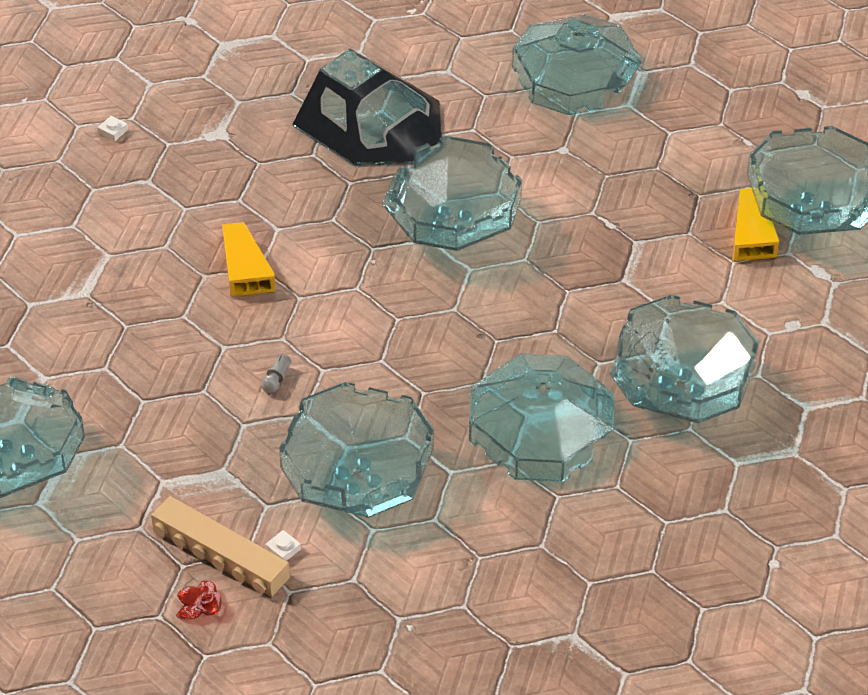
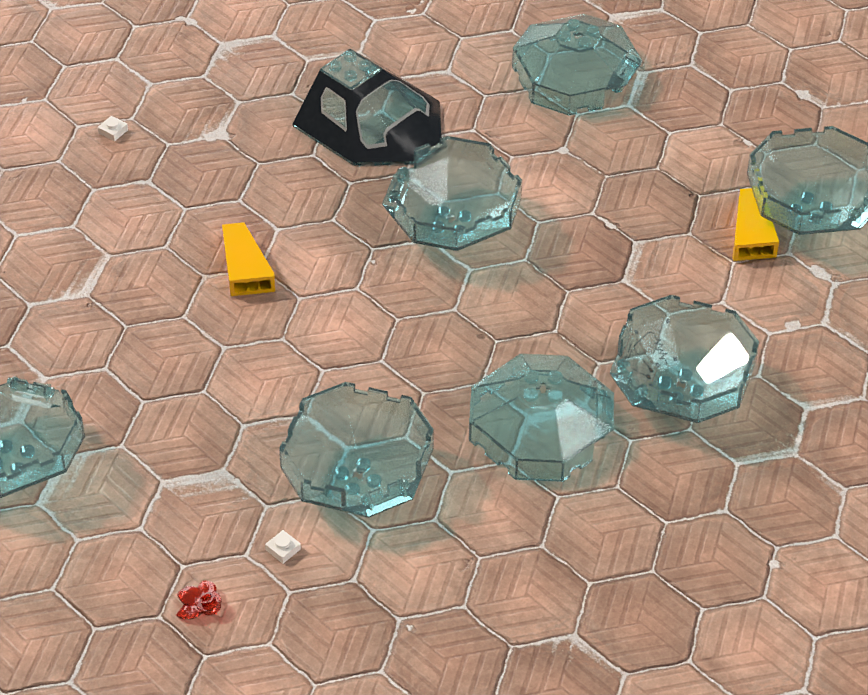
tan brick [151,496,290,598] -> none
light grey pin [261,354,292,394] -> none

